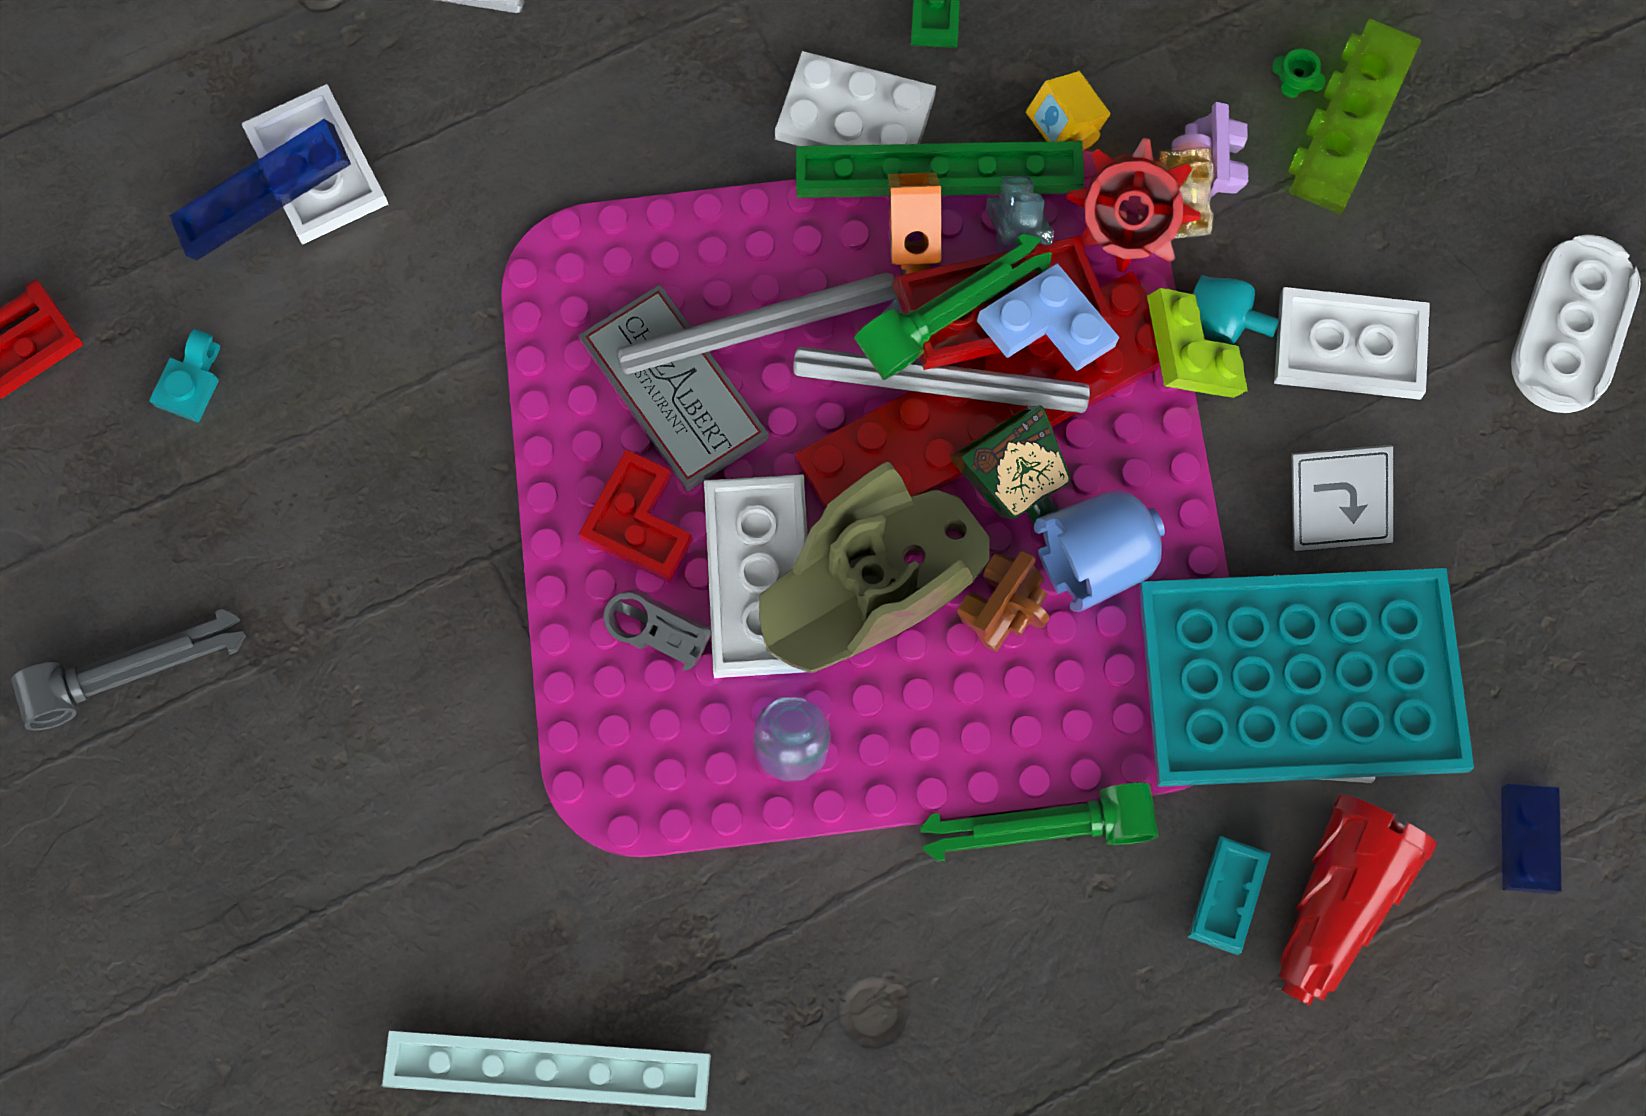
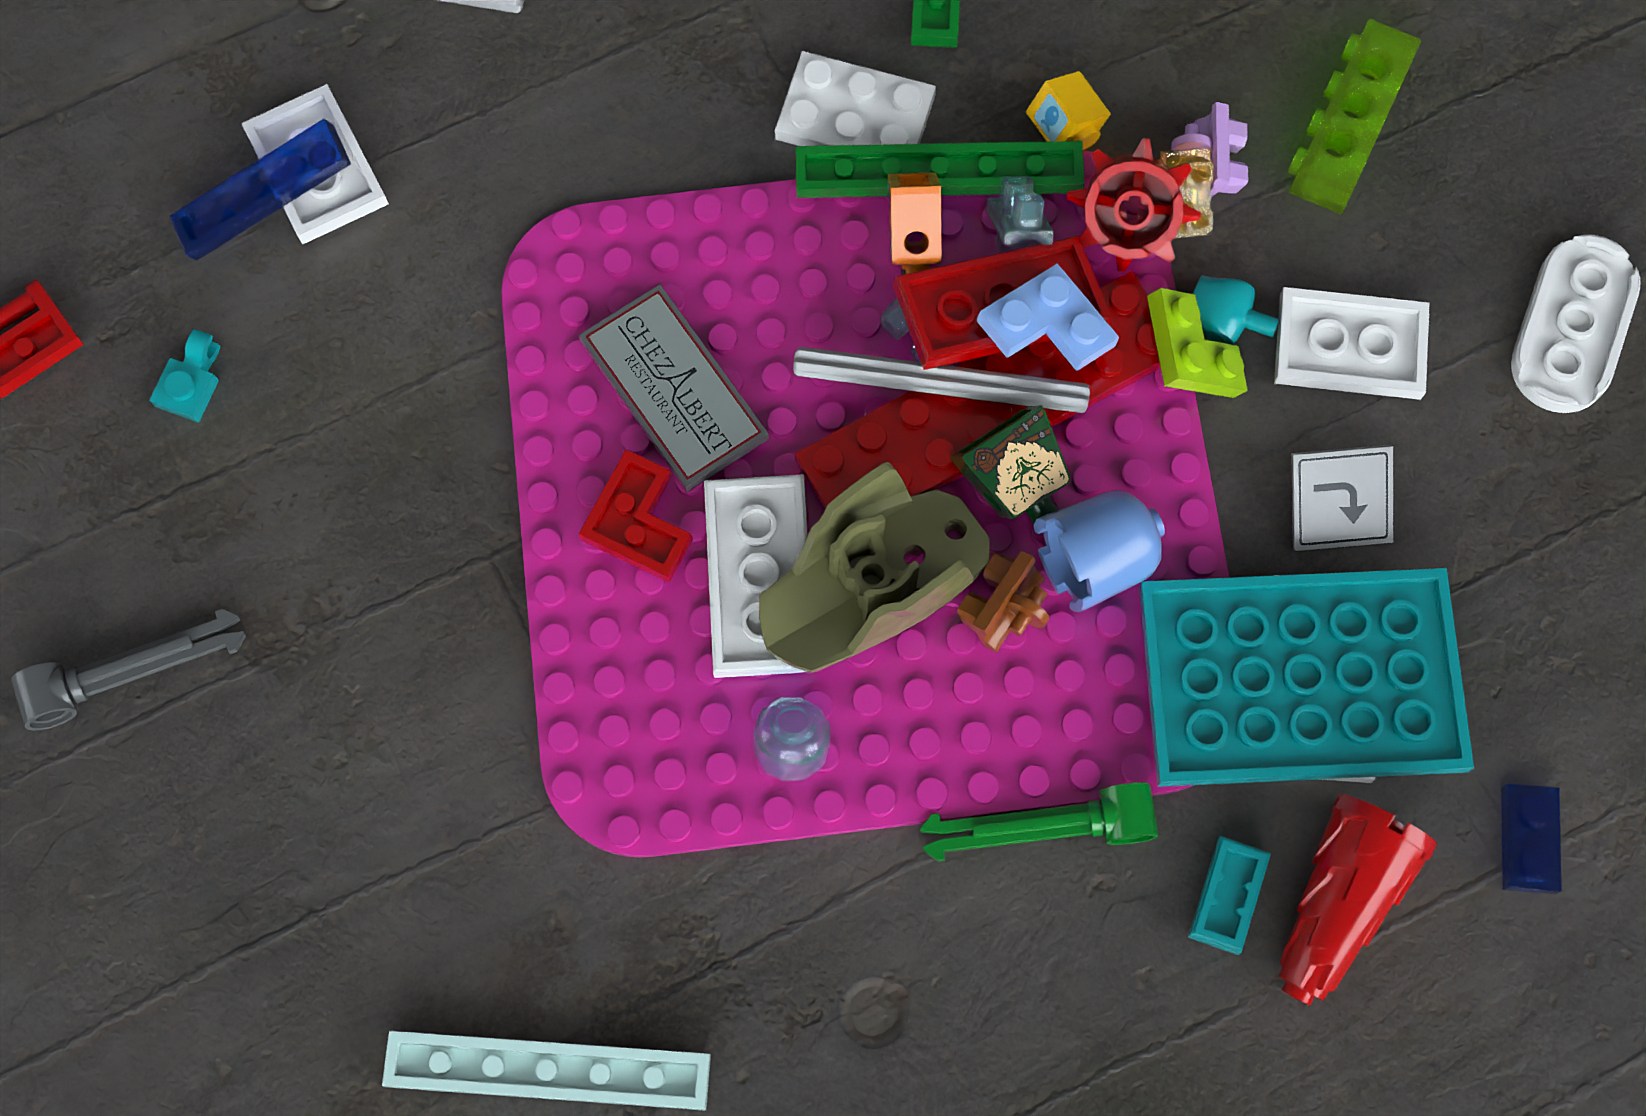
dark grey piece [604,590,711,671] -> none
light grey axle [617,273,897,374] -> none
green piece [854,233,1052,380] -> none
green plate [1272,49,1326,98] -> none

